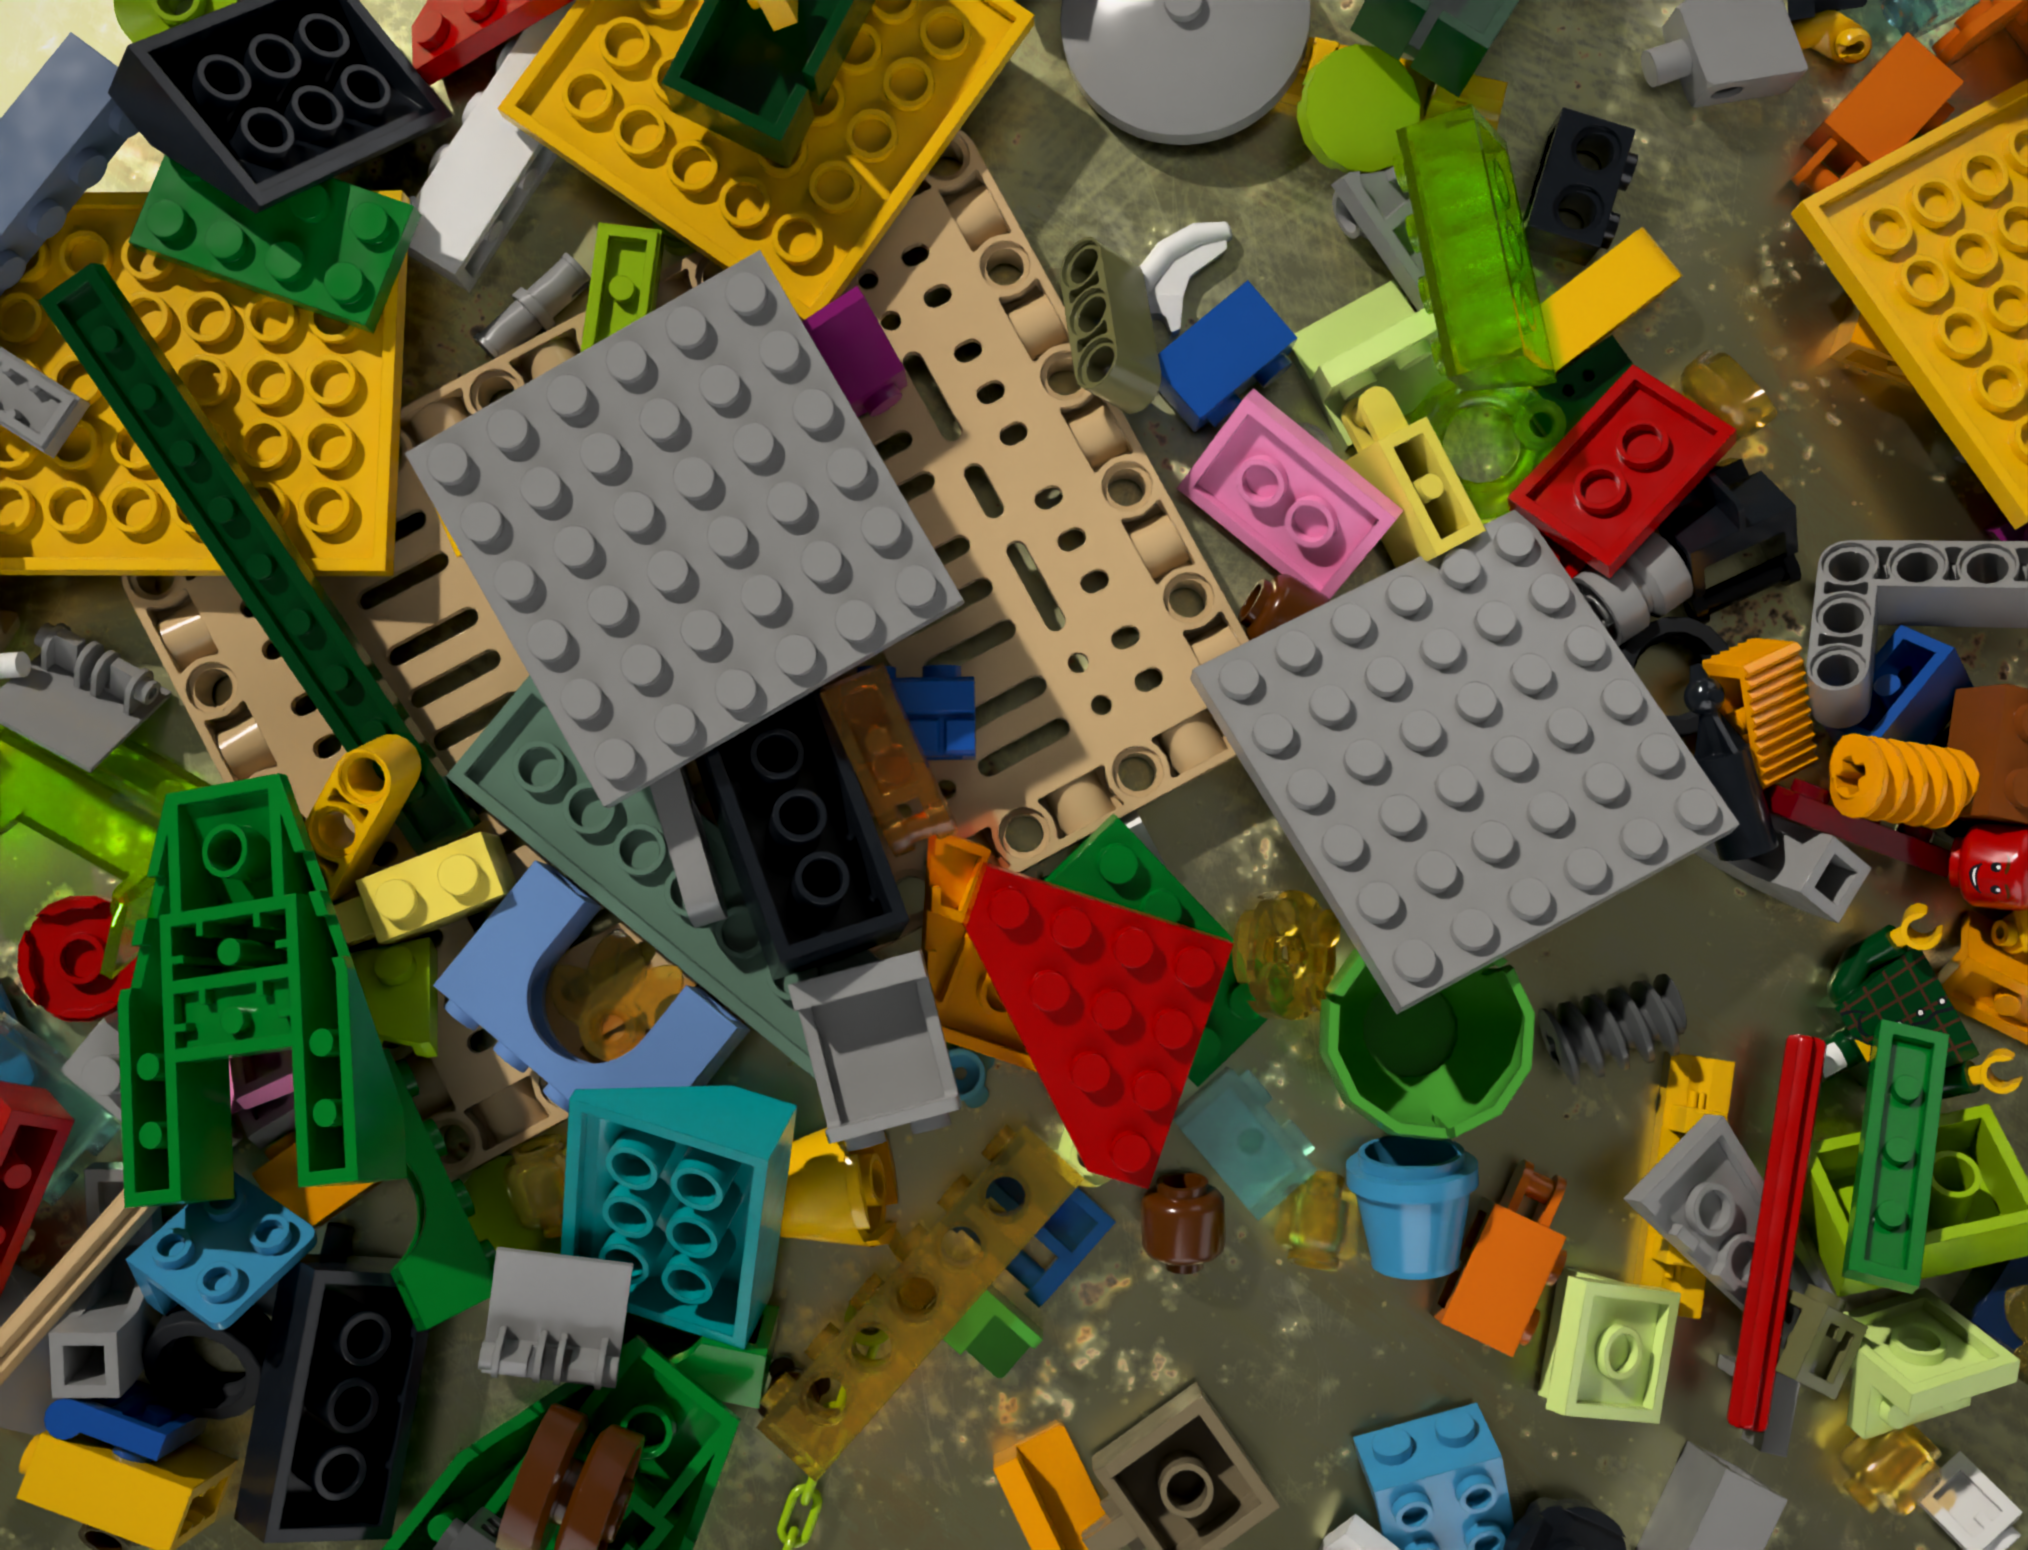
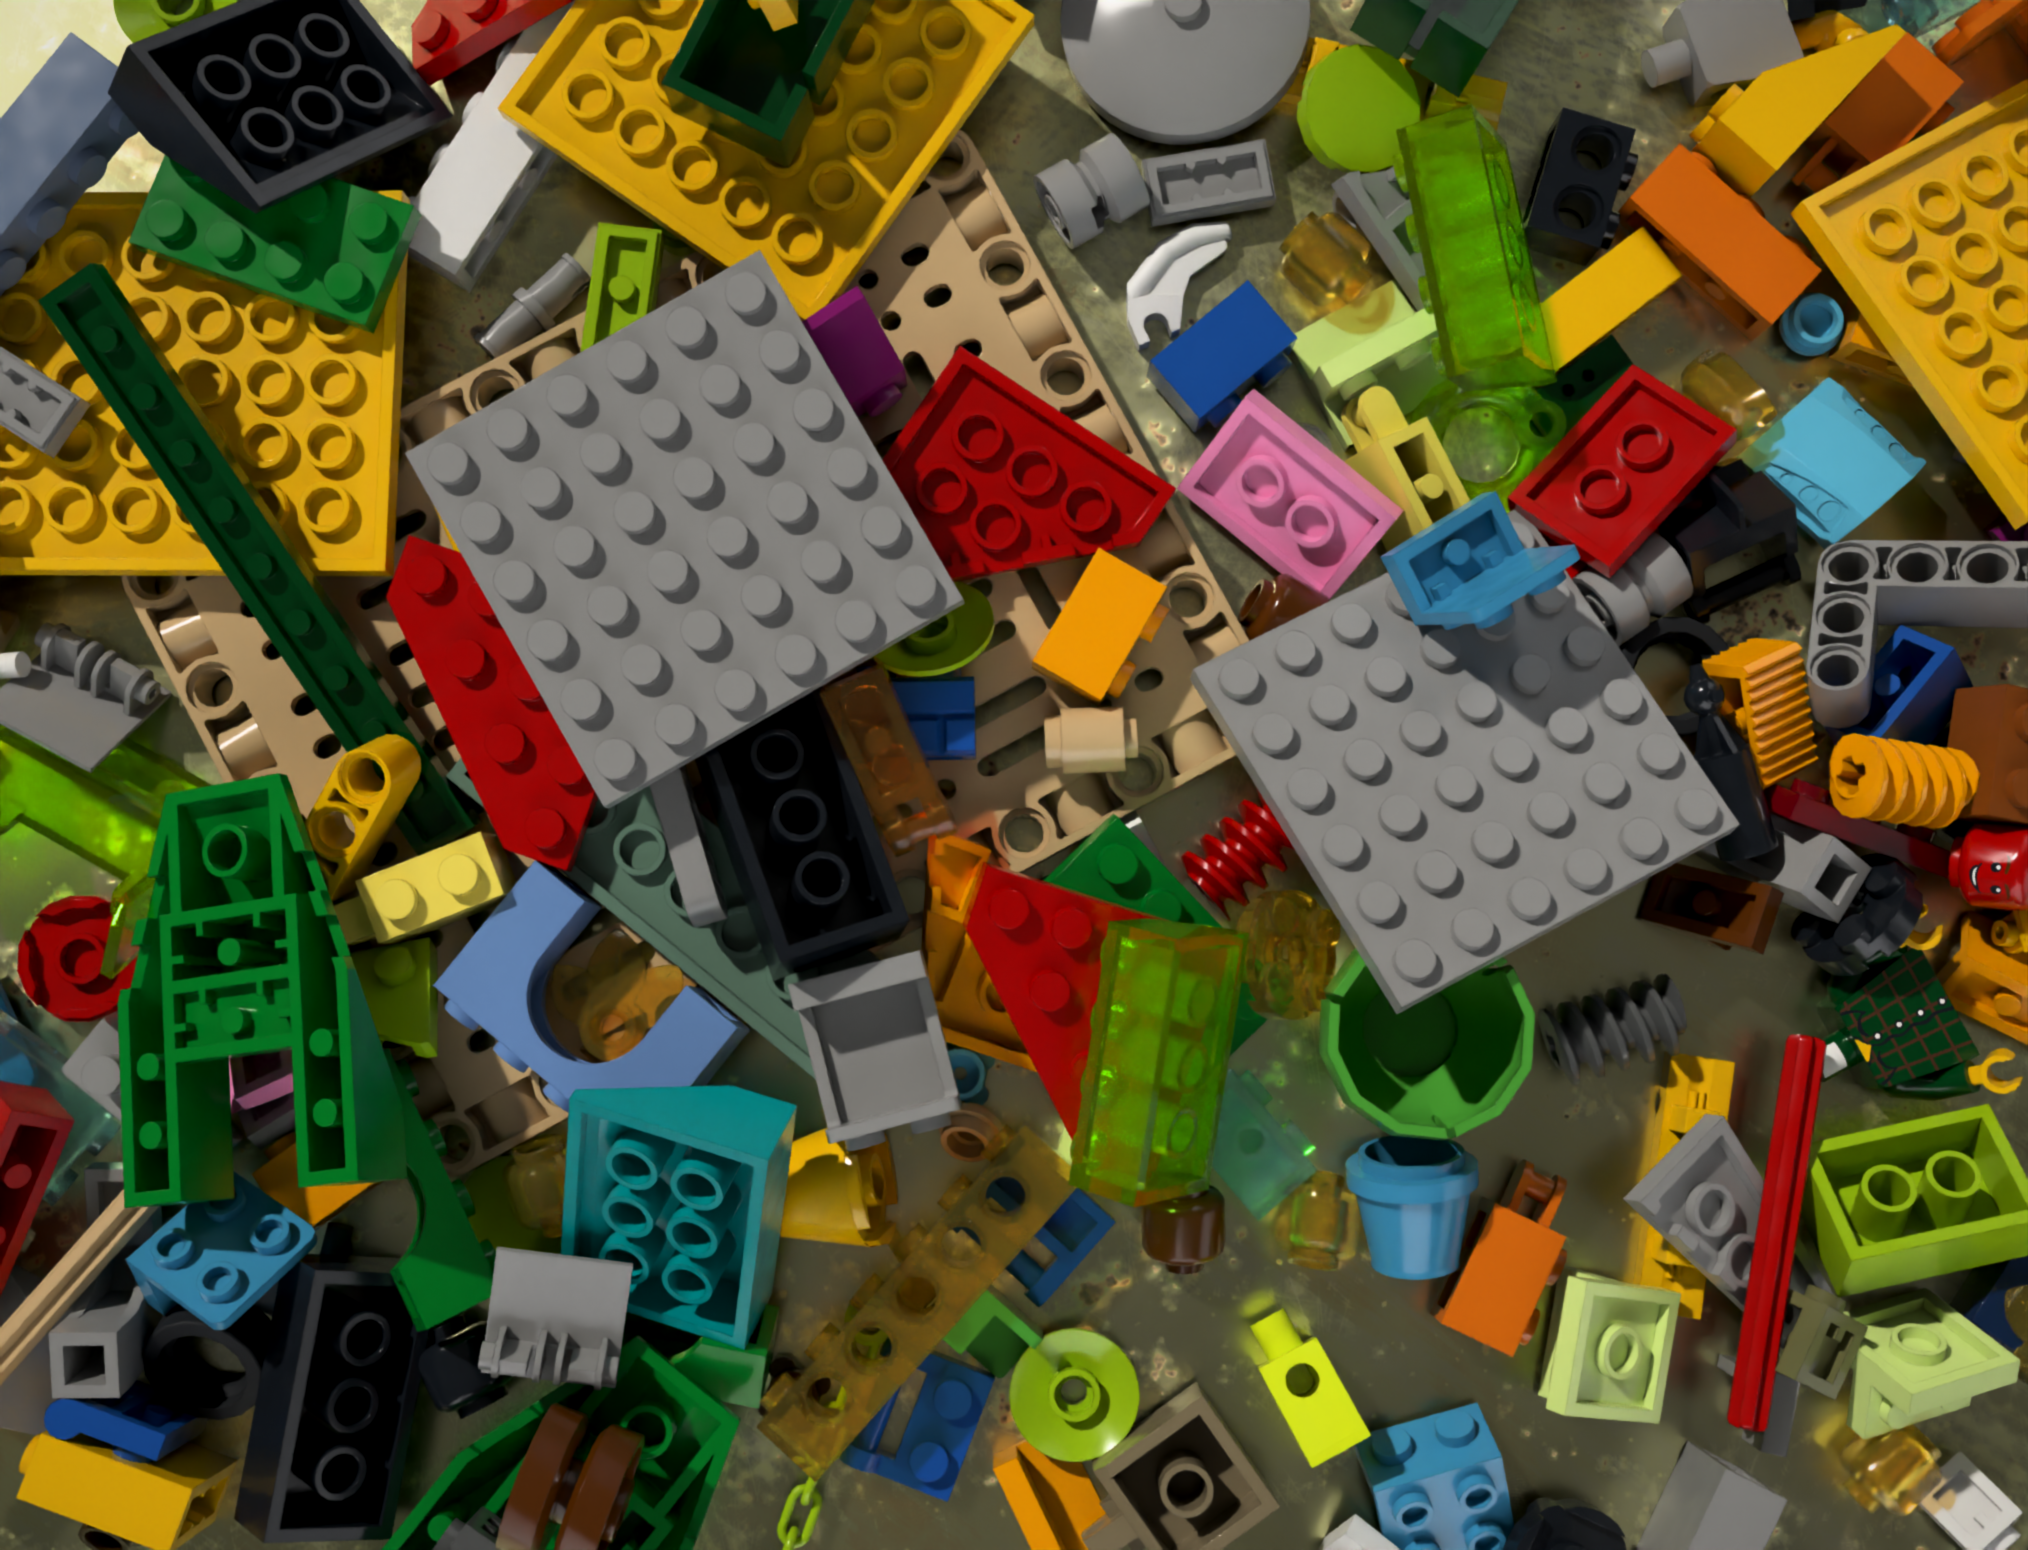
olive beam [1060,237,1161,414] -> none
green plate [1842,1019,1949,1294] -> none
none -> red plate [386,535,598,872]
none -> black head [419,1314,513,1419]
none -> blue plate [839,1335,995,1502]
none -> lime dish [872,581,995,677]
none -> red plate [882,346,1176,582]
none -> tan plate [938,1103,1003,1162]
none -> lime dish [1009,1328,1140,1462]
none -> light orange brick [1032,547,1170,707]
none -> light grey wheel [1033,133,1150,249]
none -> tan brick [1044,706,1138,774]
none -> clear neon green slope [1068,918,1249,1208]
none -> light grey plate [1141,139,1276,227]
none -> red piece [1181,788,1297,921]
none -> neon yellow torso [1250,1308,1371,1468]
none -> clear yellow head [1278,211,1374,307]
none -> dark azure bracket [1380,491,1581,630]
none -> orange brick [1618,143,1822,341]
none -> reddish brown slope [1639,863,1784,955]
none -> yellow slope [1689,24,1906,198]
none -> medium azure slope [1735,377,1927,549]
none -> medium azure plate [1779,292,1845,356]
none -> black plate [1791,853,1923,976]

